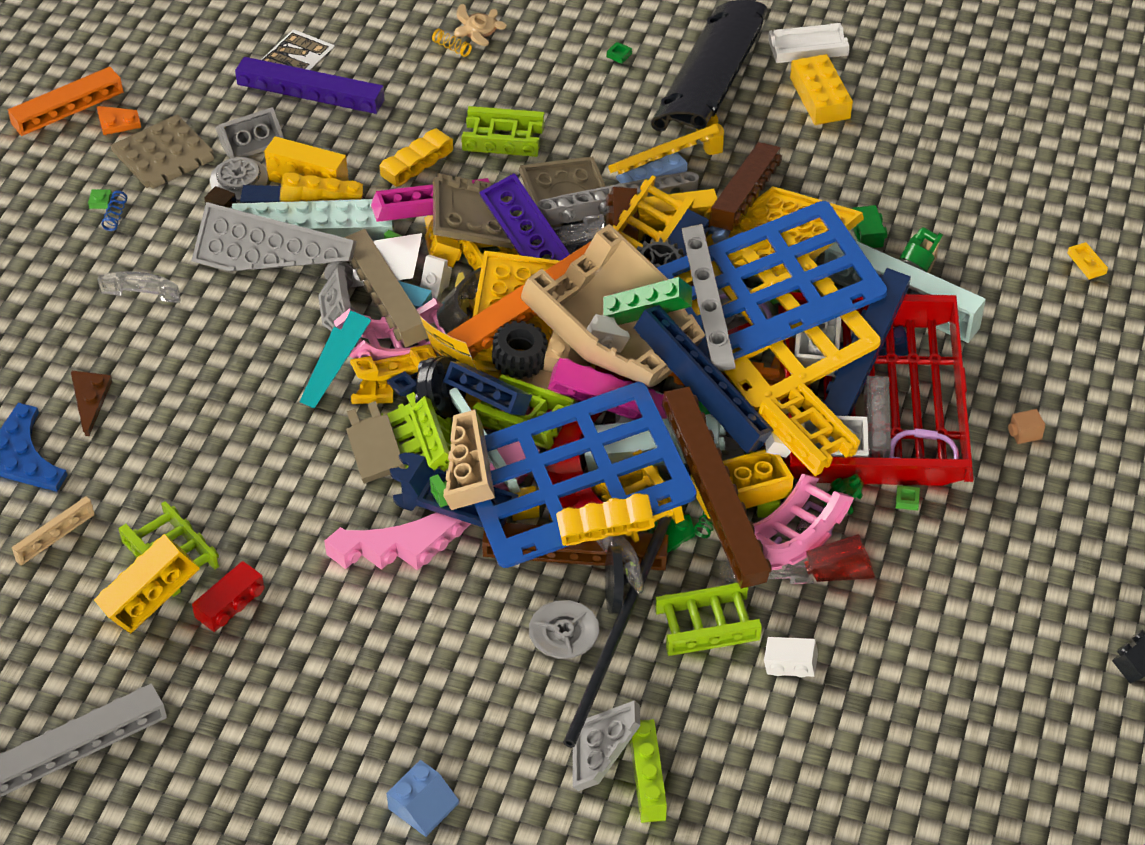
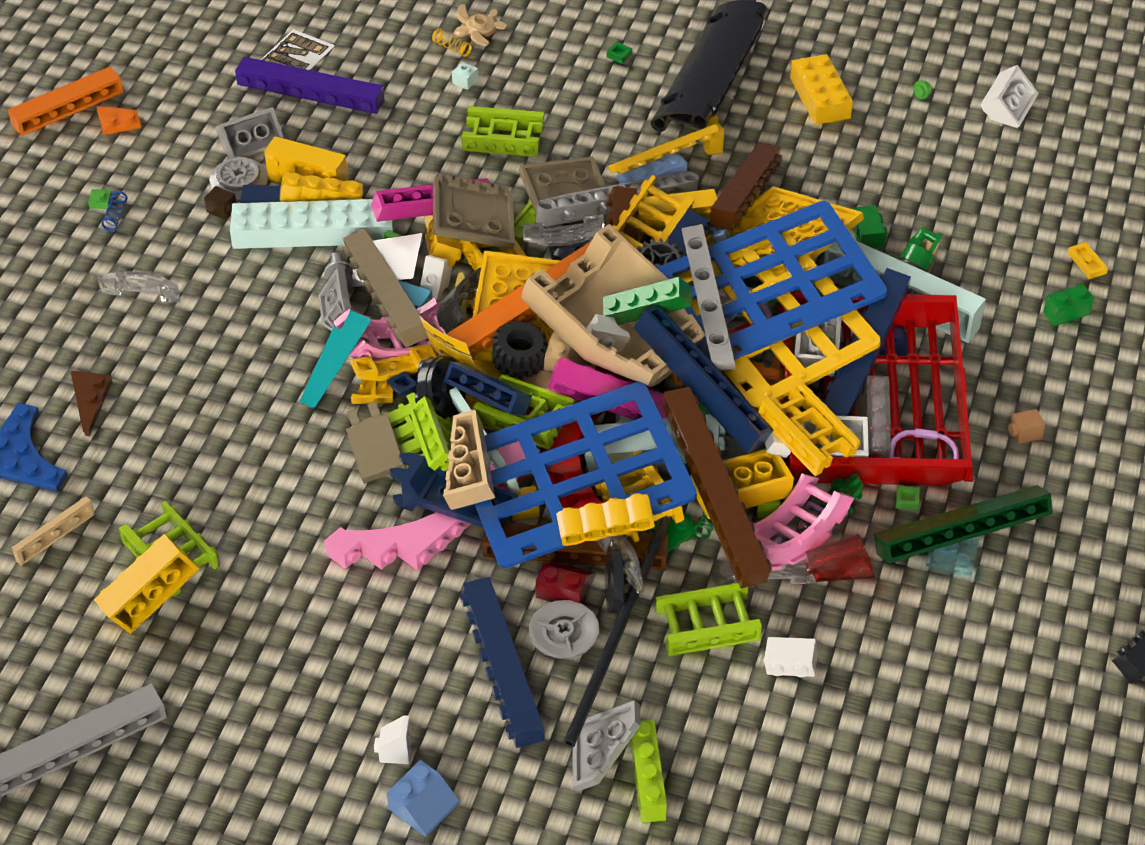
dark tan hinge [111,114,214,189] -> none
light grey wing [191,202,357,272] -> none
red brick [192,561,265,632] -> none
yellow brick [379,128,453,187] -> none
bright green plate [430,474,448,508] -> none
dark purple plate [479,173,570,261] -> none
white gear [768,23,849,63] -> none
none -> white slope [374,716,412,764]
none -> light aqua plate [452,62,478,90]
none -> dark blue brick [460,577,544,748]
none -> dark red slope [536,560,595,604]
none -> dark green brick [874,485,1053,564]
none -> bright green plate [913,80,932,99]
none -> clear light blue wing [925,539,979,579]
none -> white slope [980,65,1039,128]
none -> green brick [1043,284,1094,326]

